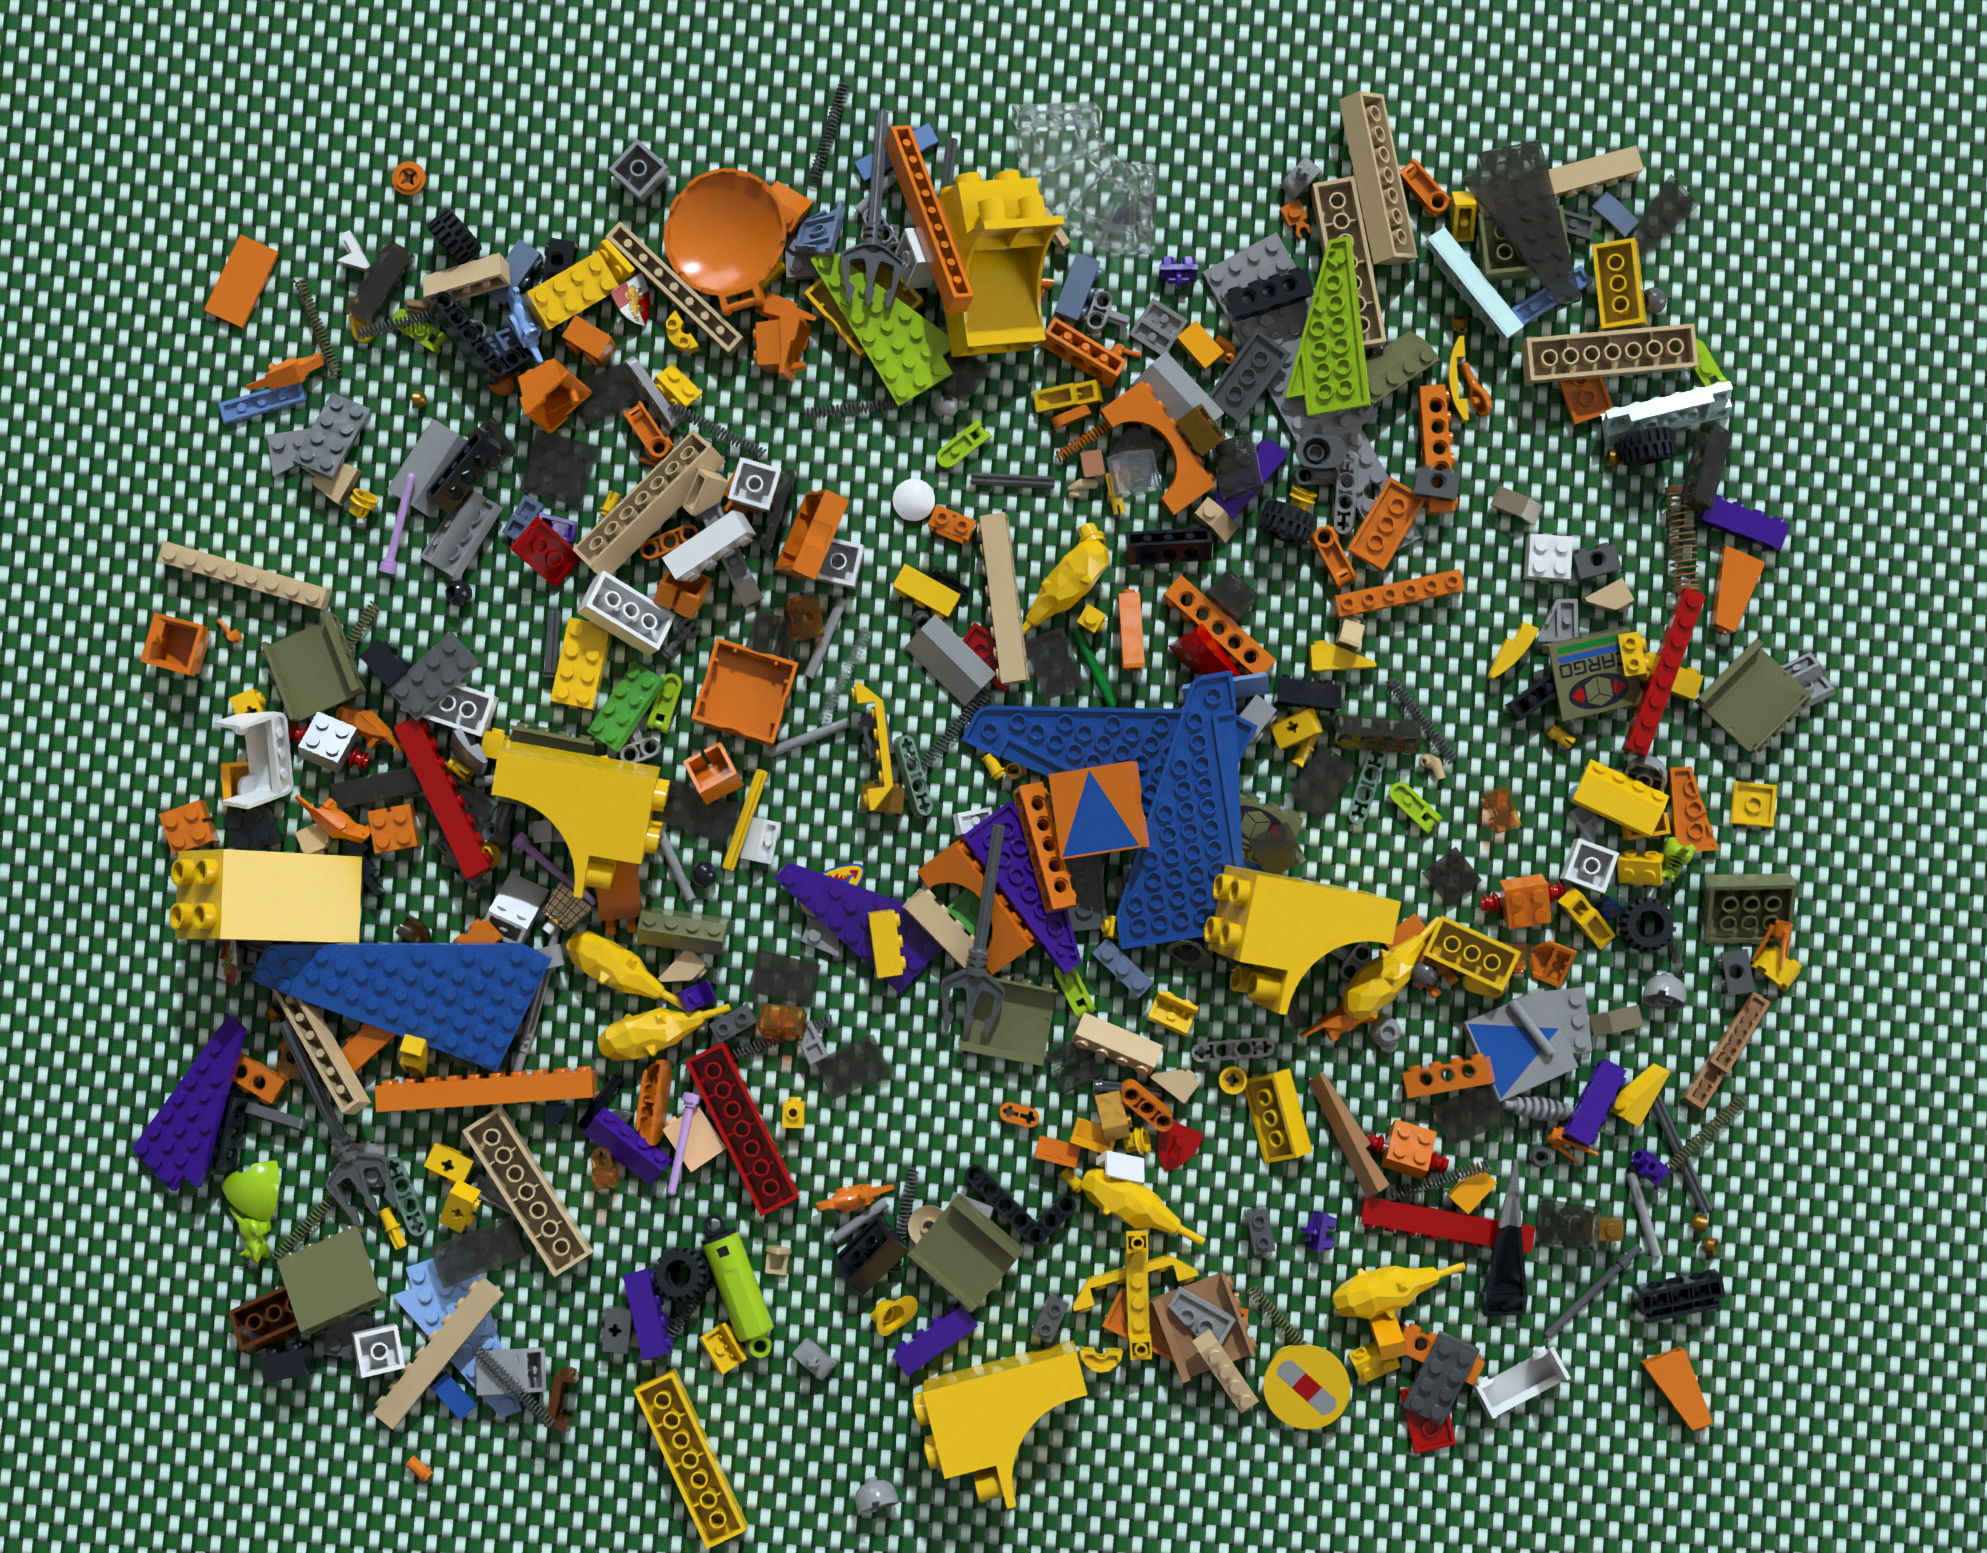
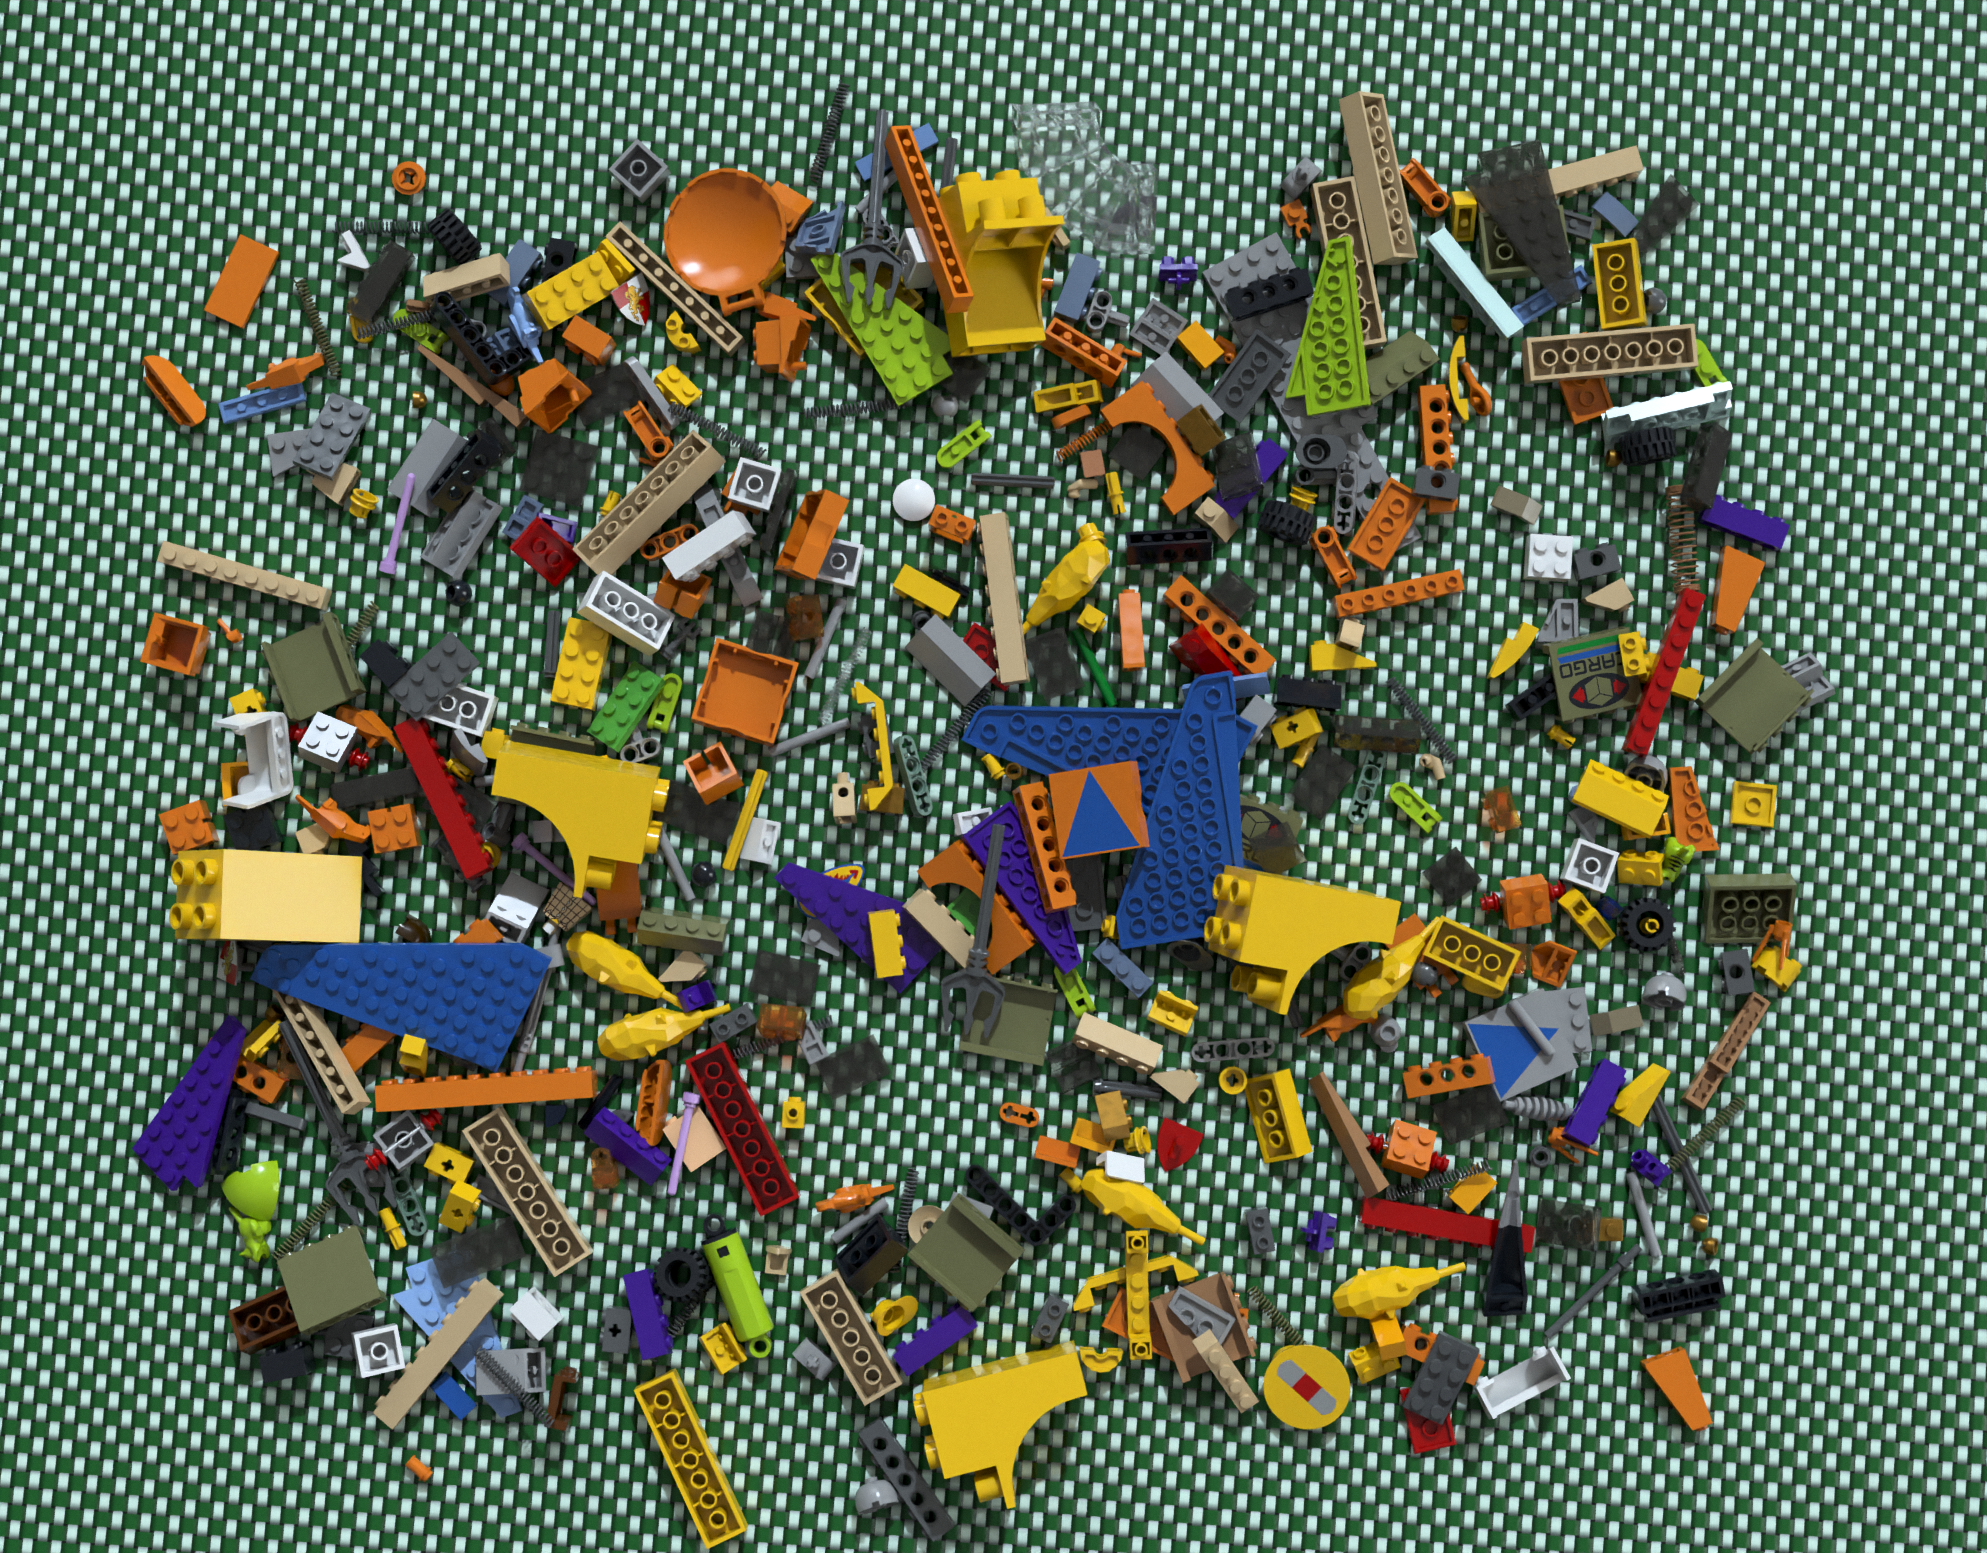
tan slope [682,468,729,516] -> none
clear slope [1106,449,1162,499] -> none
orange beam [1121,1079,1173,1132] -> none
none -> orange brick [142,355,206,427]
none -> yellow bracket [240,1019,283,1063]
none -> dark grey piece [332,221,430,234]
none -> light grey brick [364,1109,443,1173]
none -> medium nougat slope [417,345,530,431]
none -> white brick [509,1287,564,1341]
none -> tan brick [799,1268,903,1406]
none -> tan torso [832,772,857,824]
none -> dark grey brick [858,1416,955,1542]
none -> yellow pin [1639,917,1659,934]

